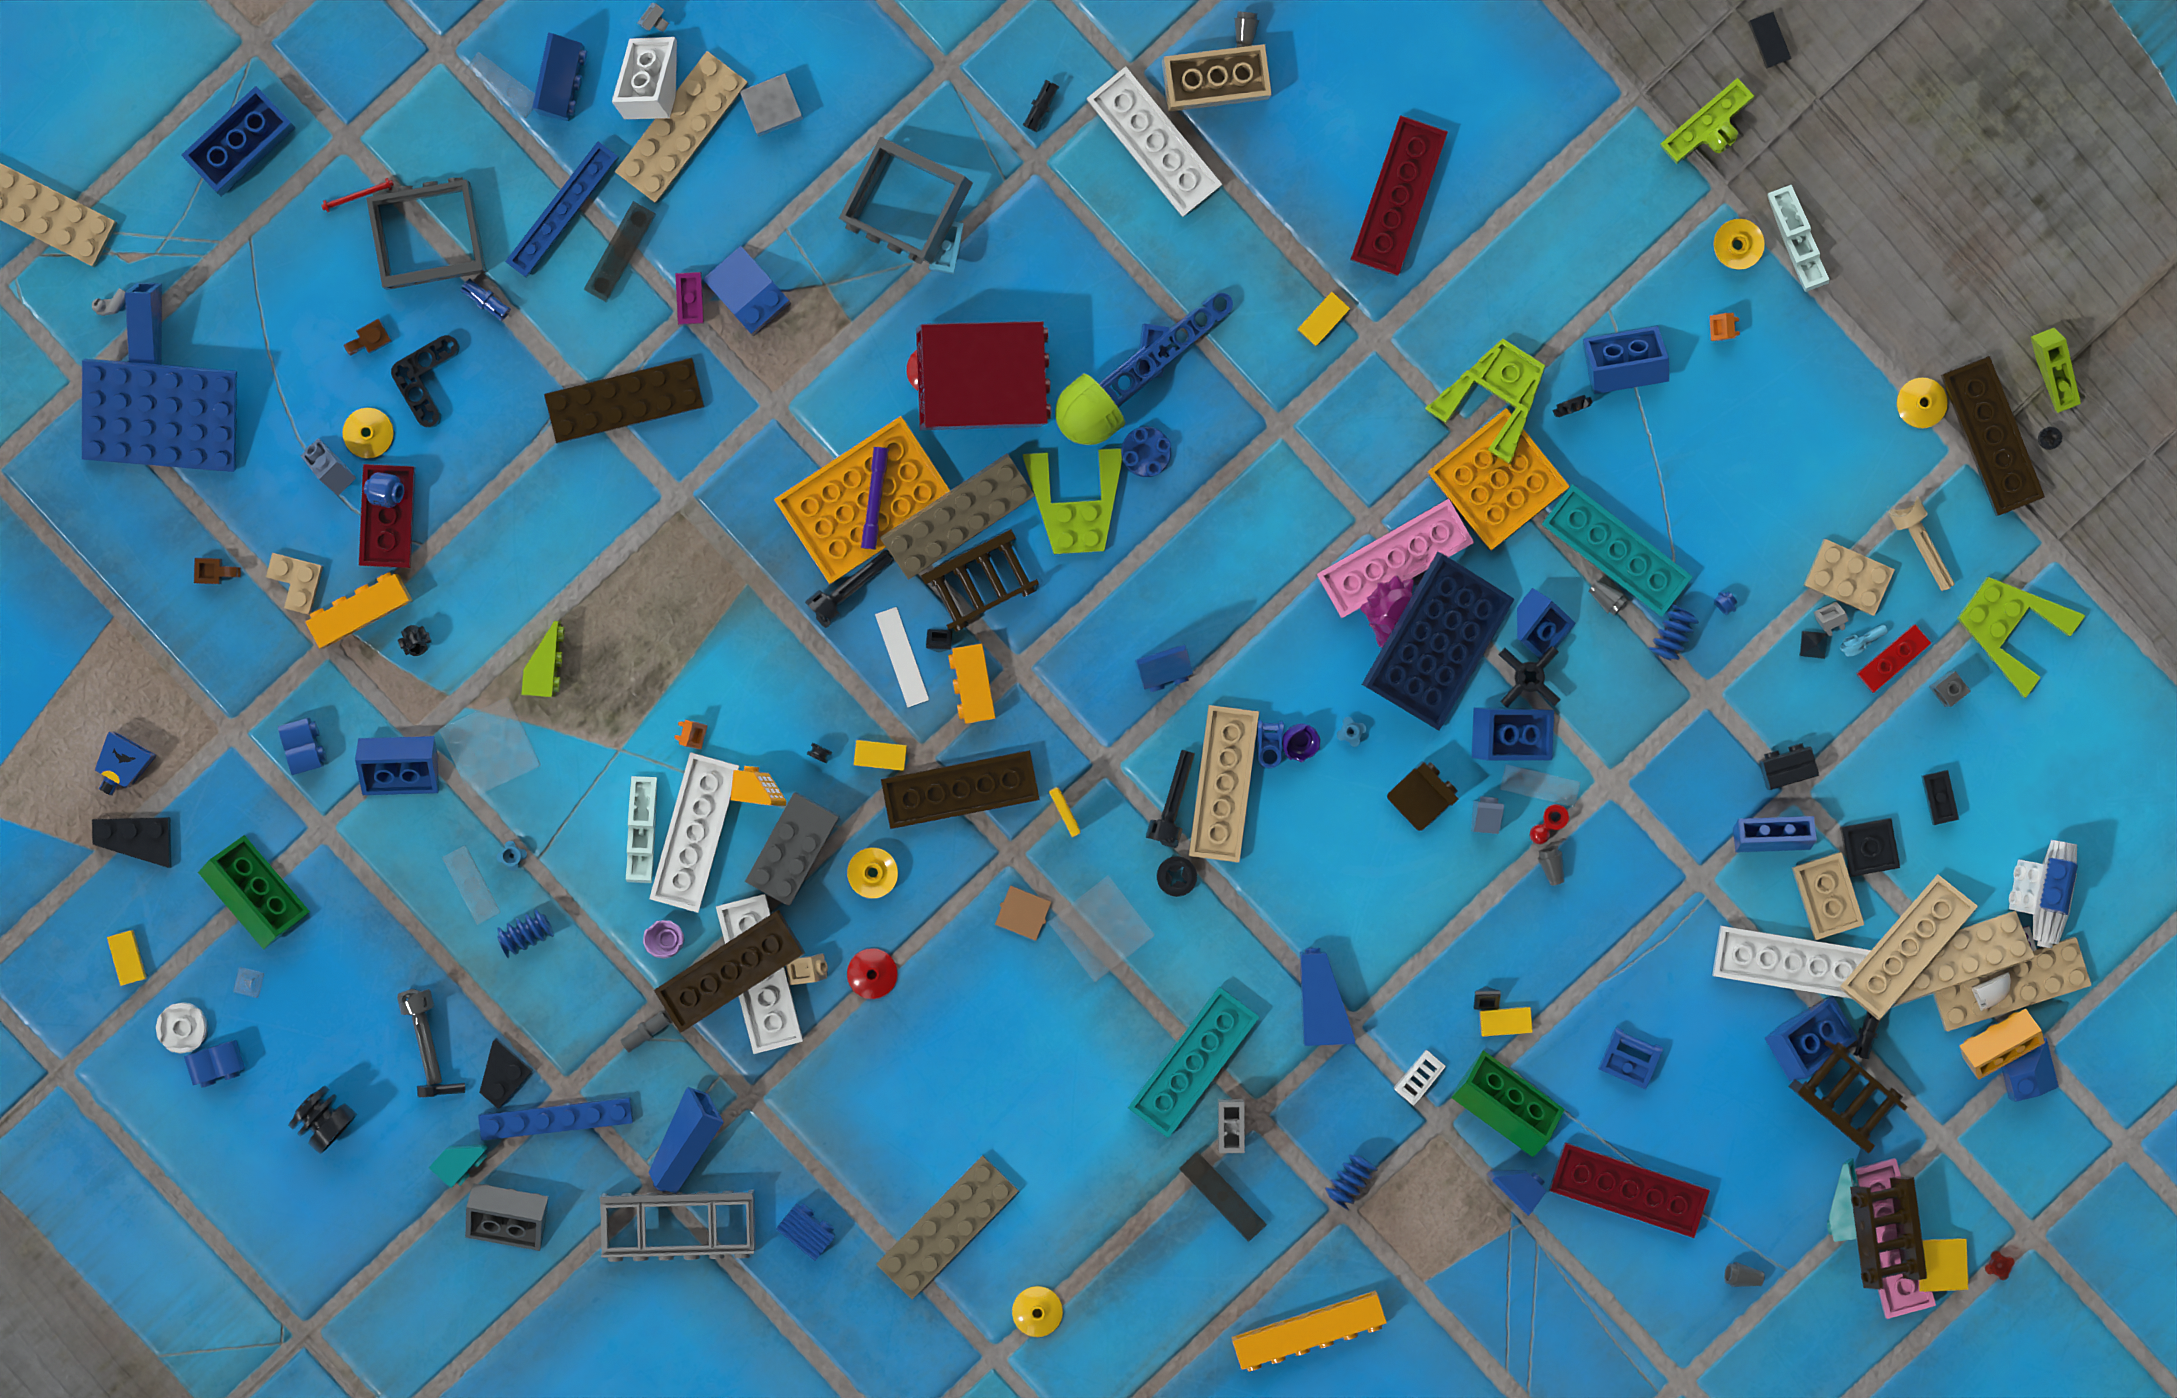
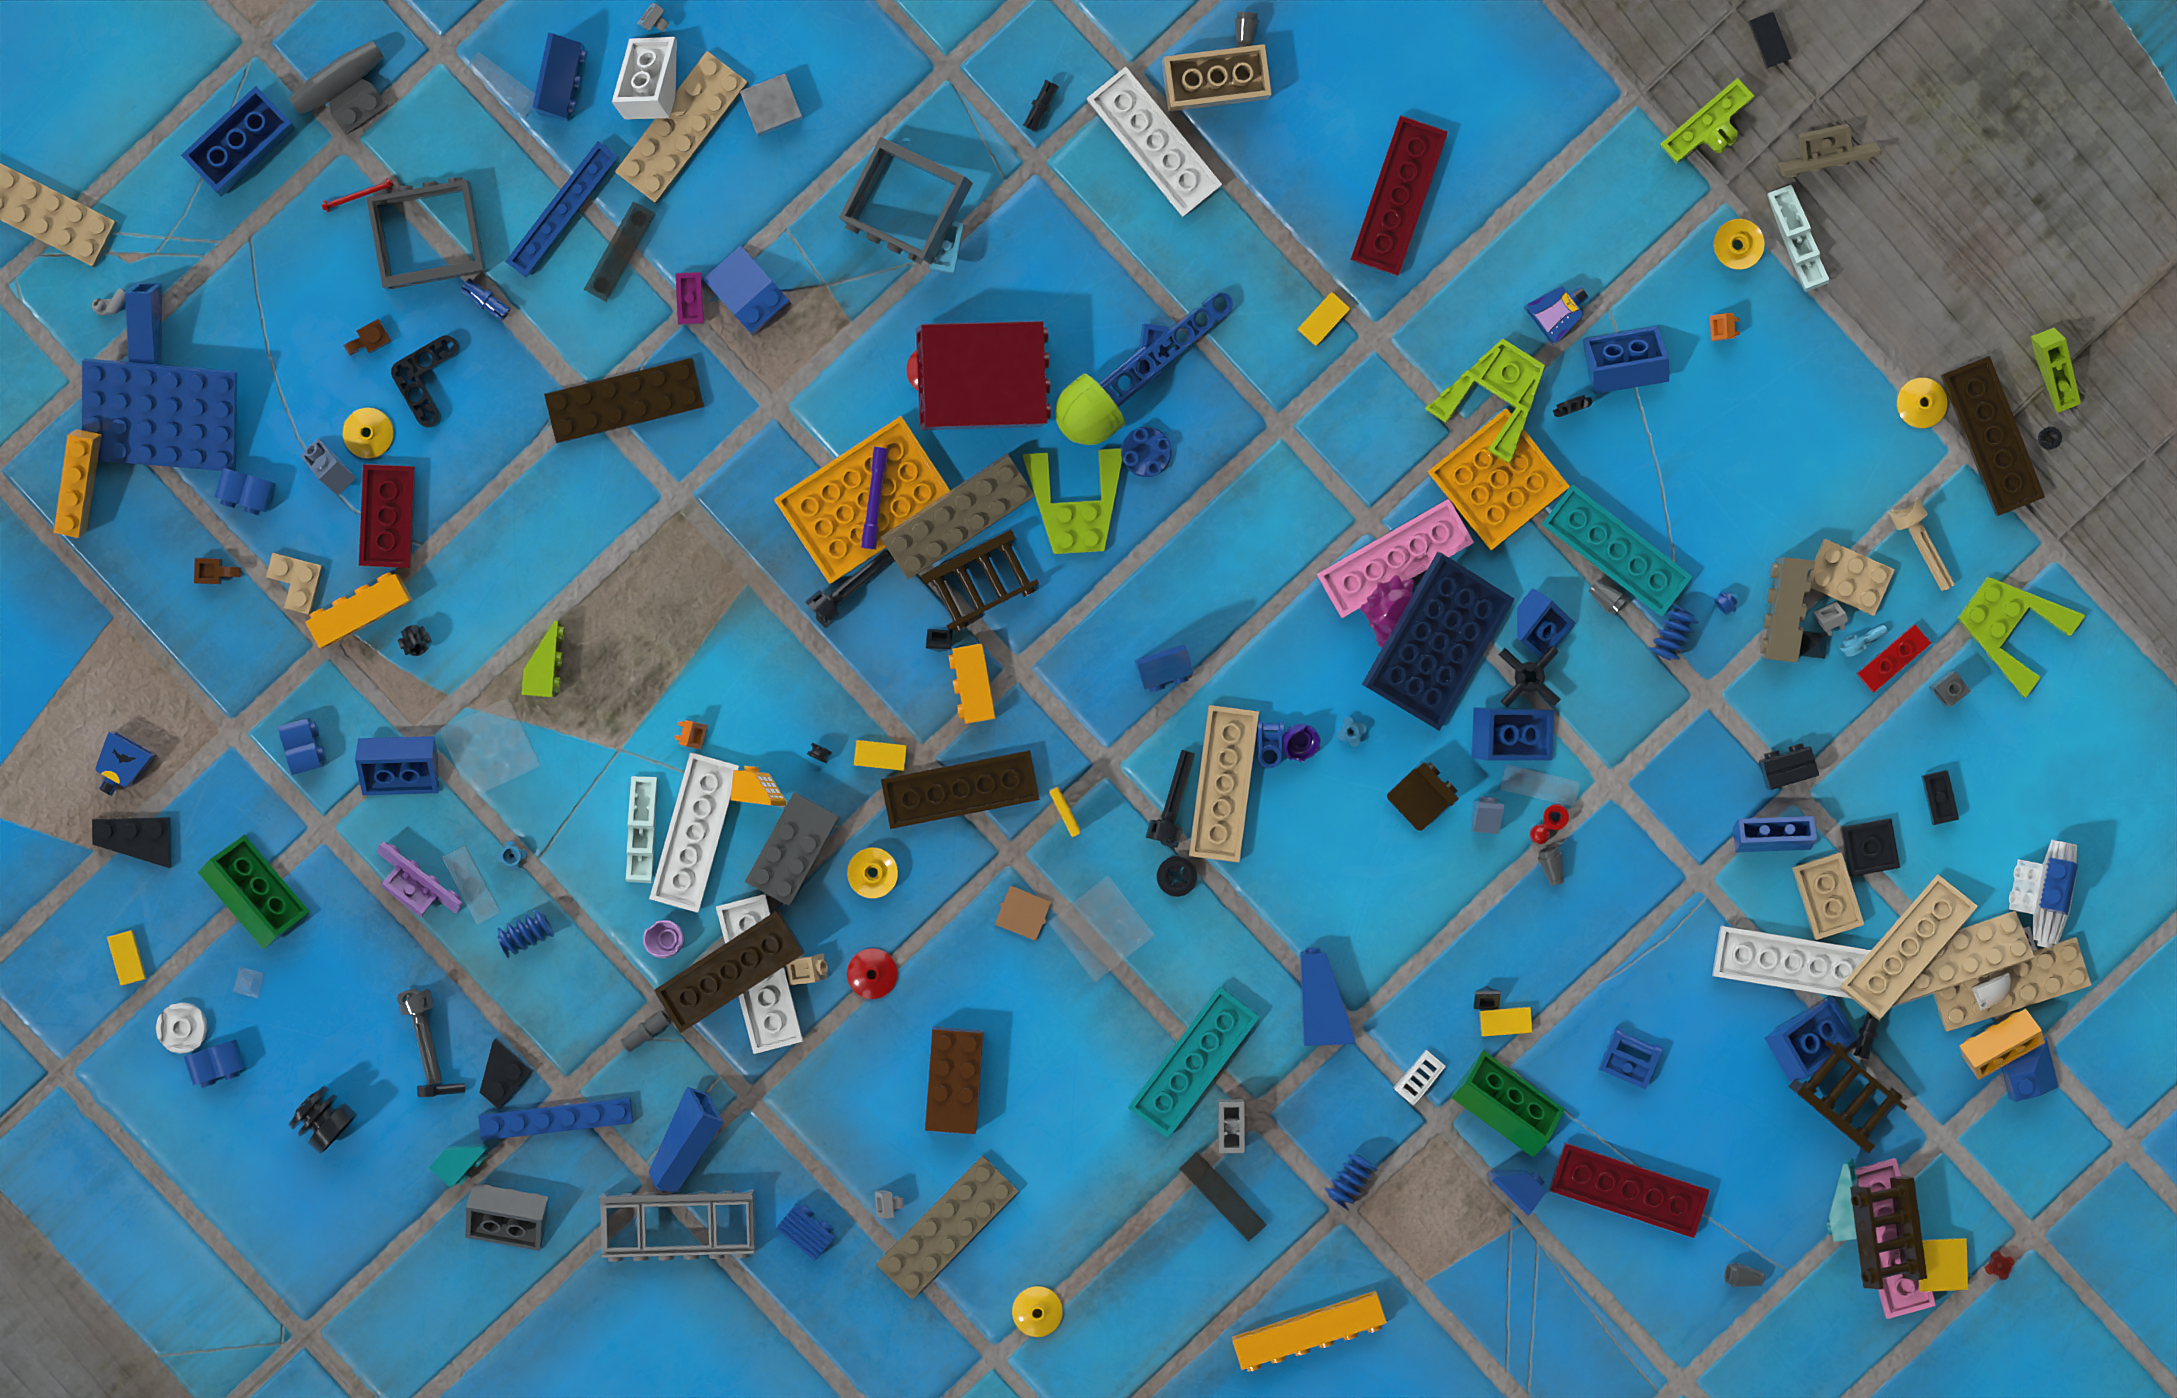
blue head [364,472,404,508] -> none
white sticker [875,607,929,707] -> none
none -> light orange brick [54,429,102,538]
none -> blue brick [215,468,276,515]
none -> dark grey plate [289,40,388,134]
none -> medium lavender bracket [377,841,463,917]
none -> light grey tile [875,1190,904,1219]
none -> reddish brown brick [925,1027,984,1134]
none -> torso [1524,286,1589,345]
none -> dark tan wedge [1760,557,1815,663]
none -> dark tan bracket [1777,124,1881,177]

